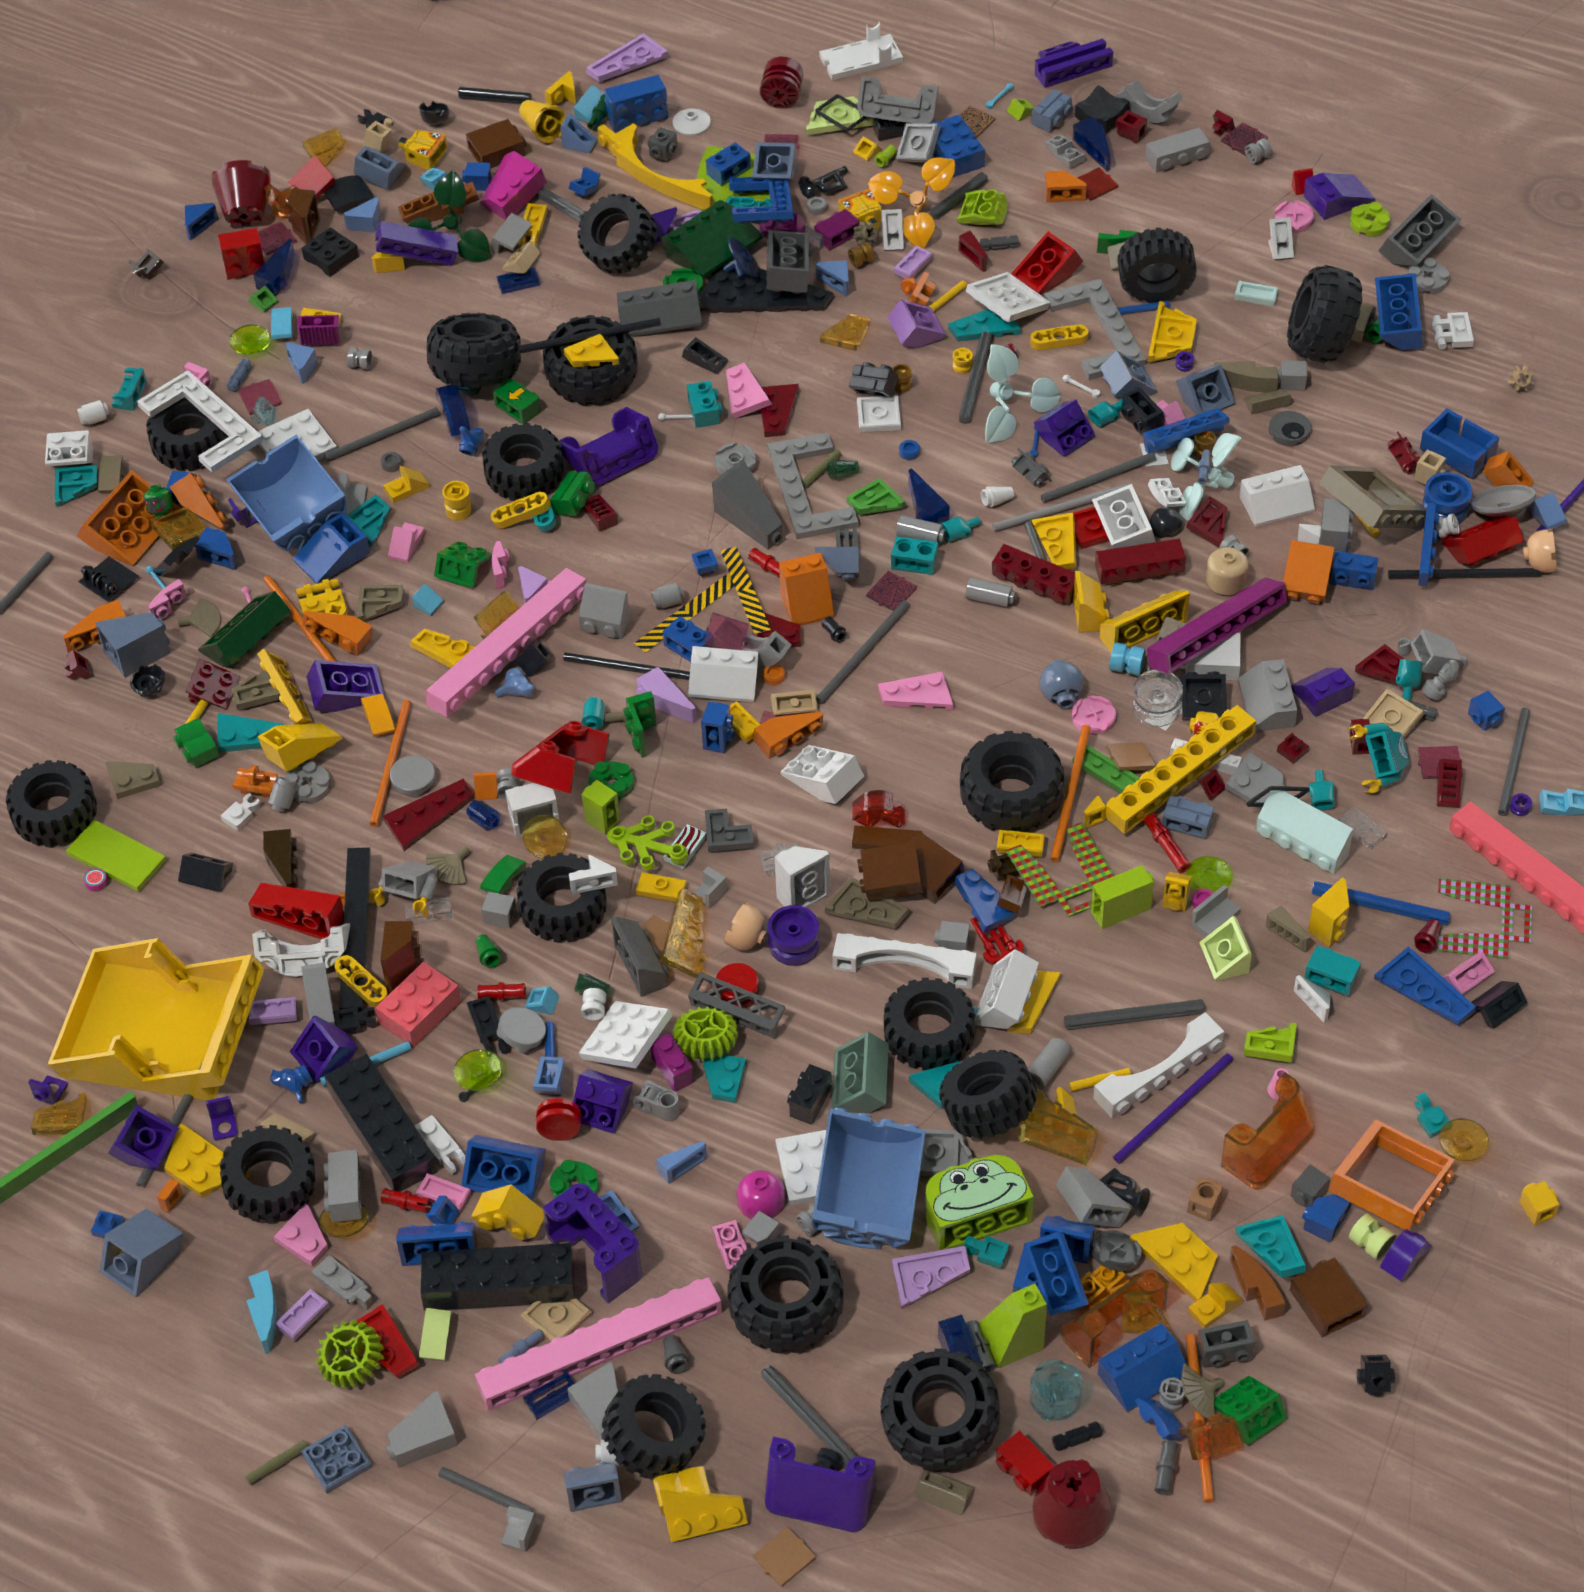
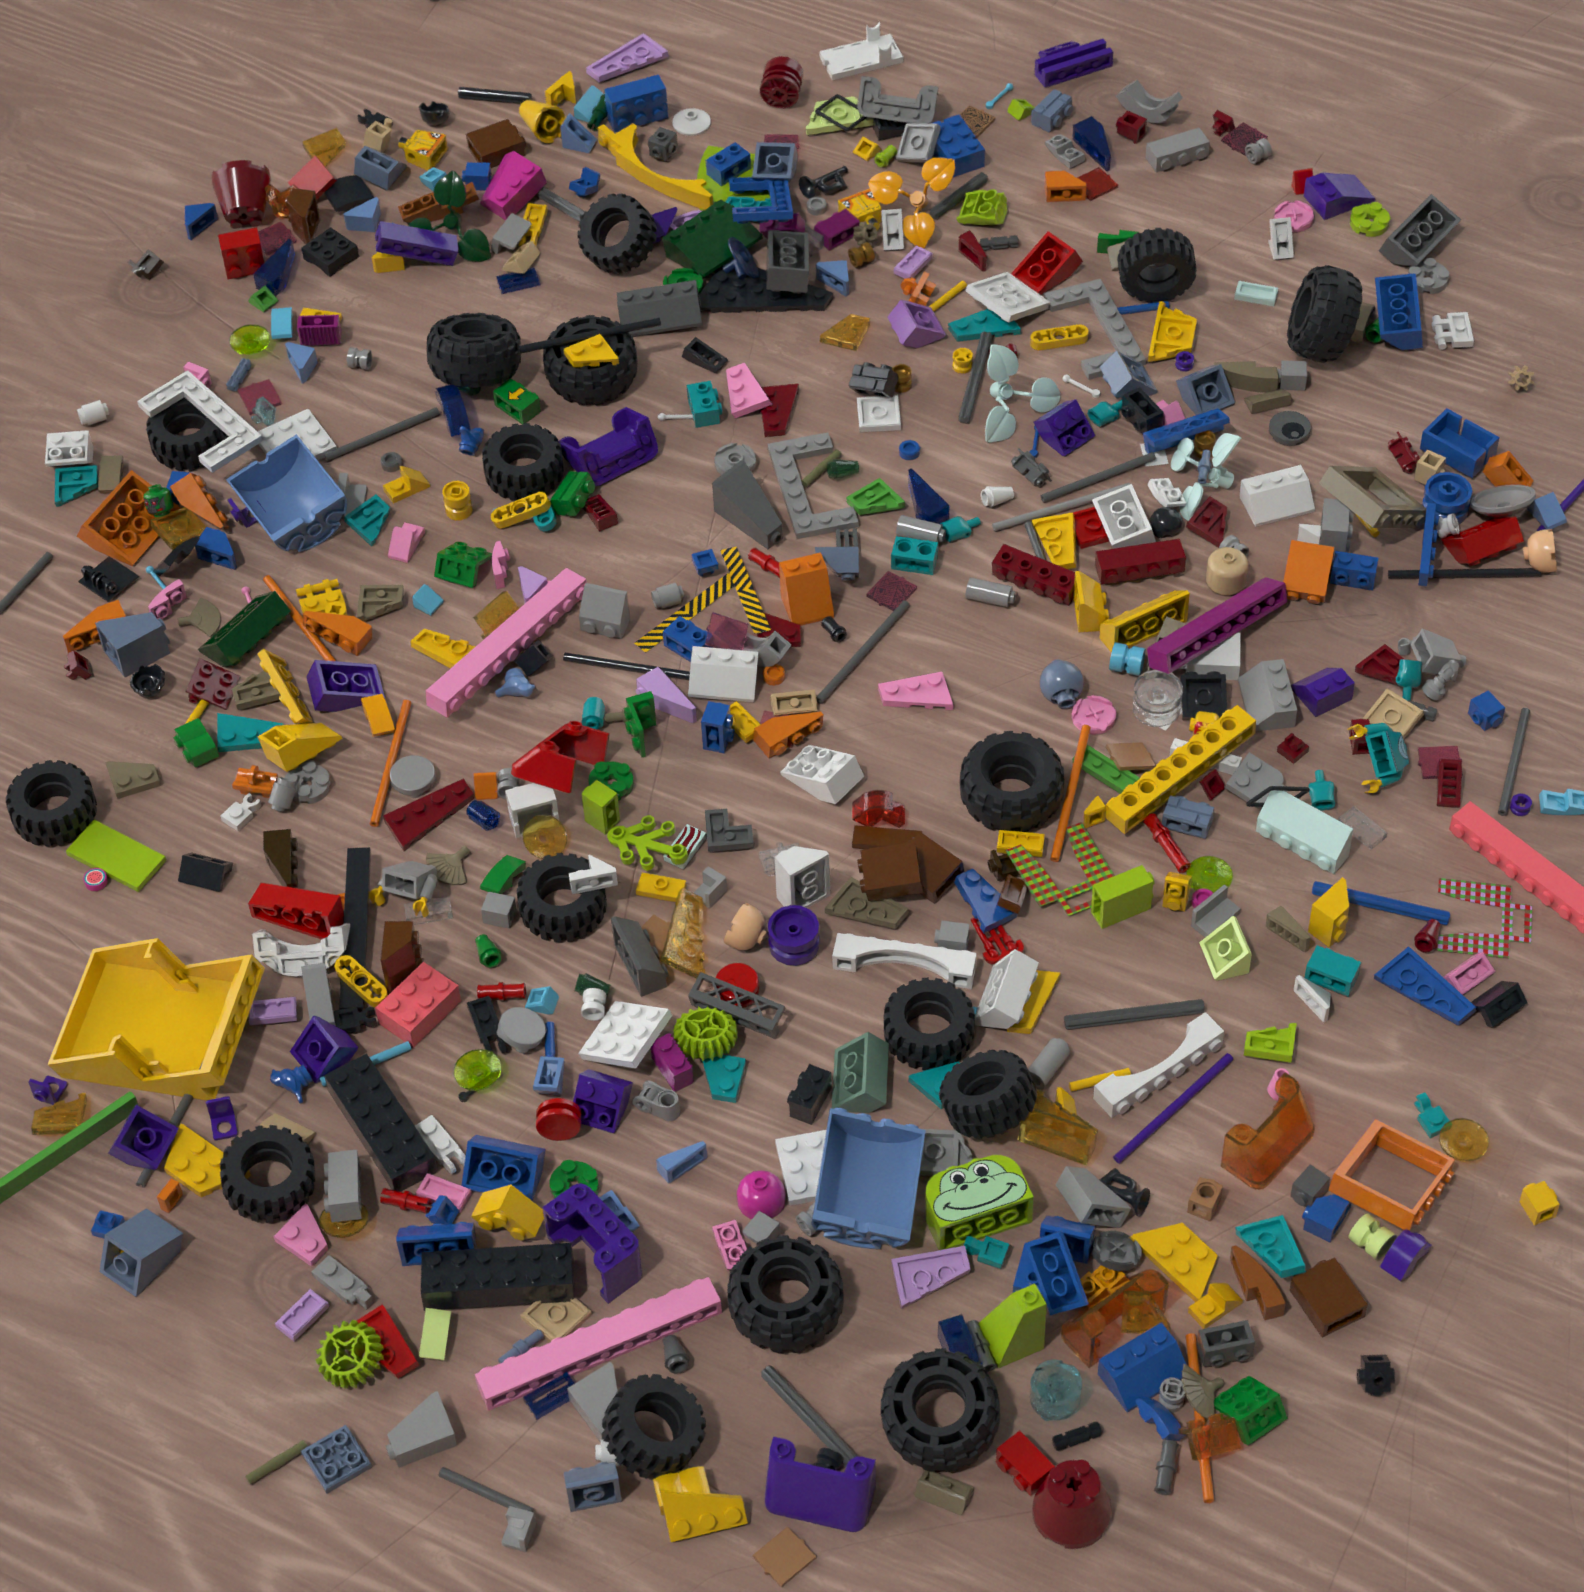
teal hinge [112,367,147,411] -> none
medium azure slope [246,1270,277,1354] -> none
blue slope [293,513,370,584] -> none
black brick [1075,85,1129,133] -> none

